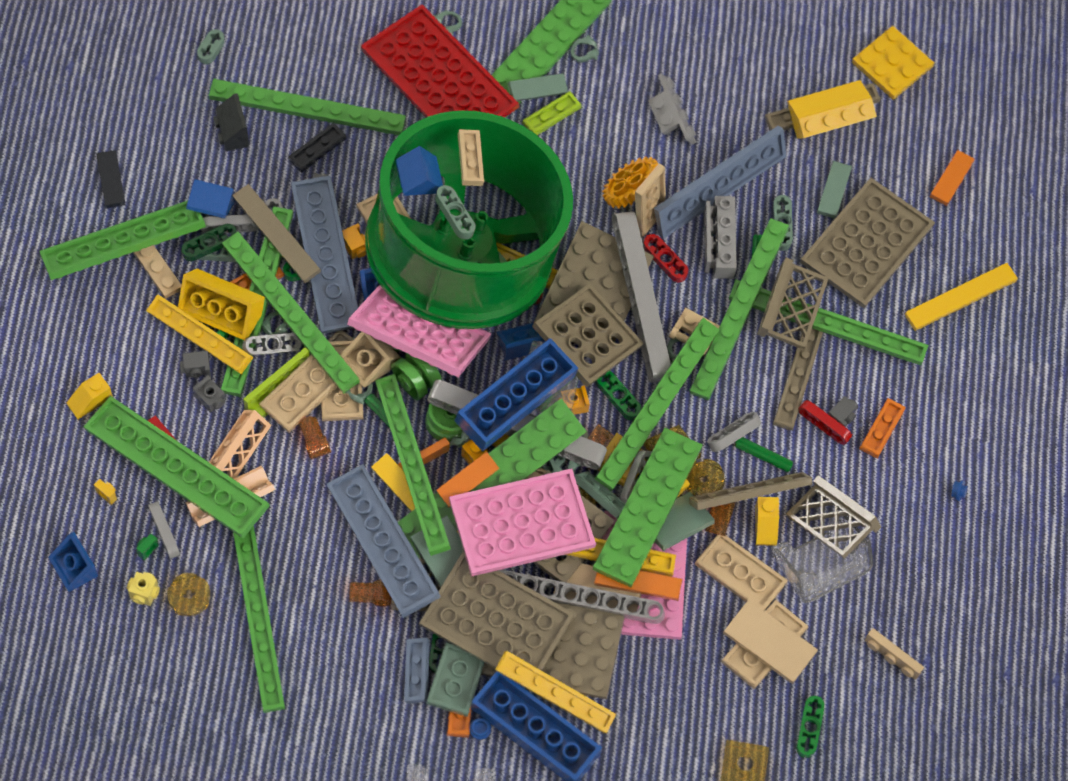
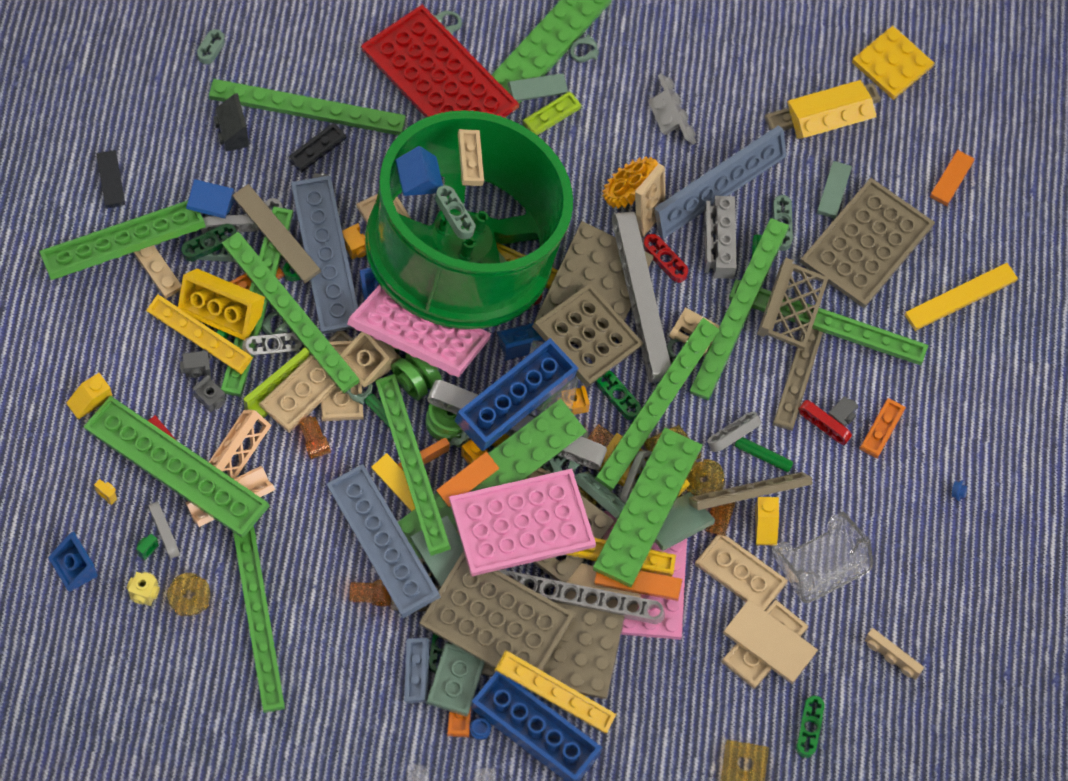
dark tan fence [786,475,881,559] -> none

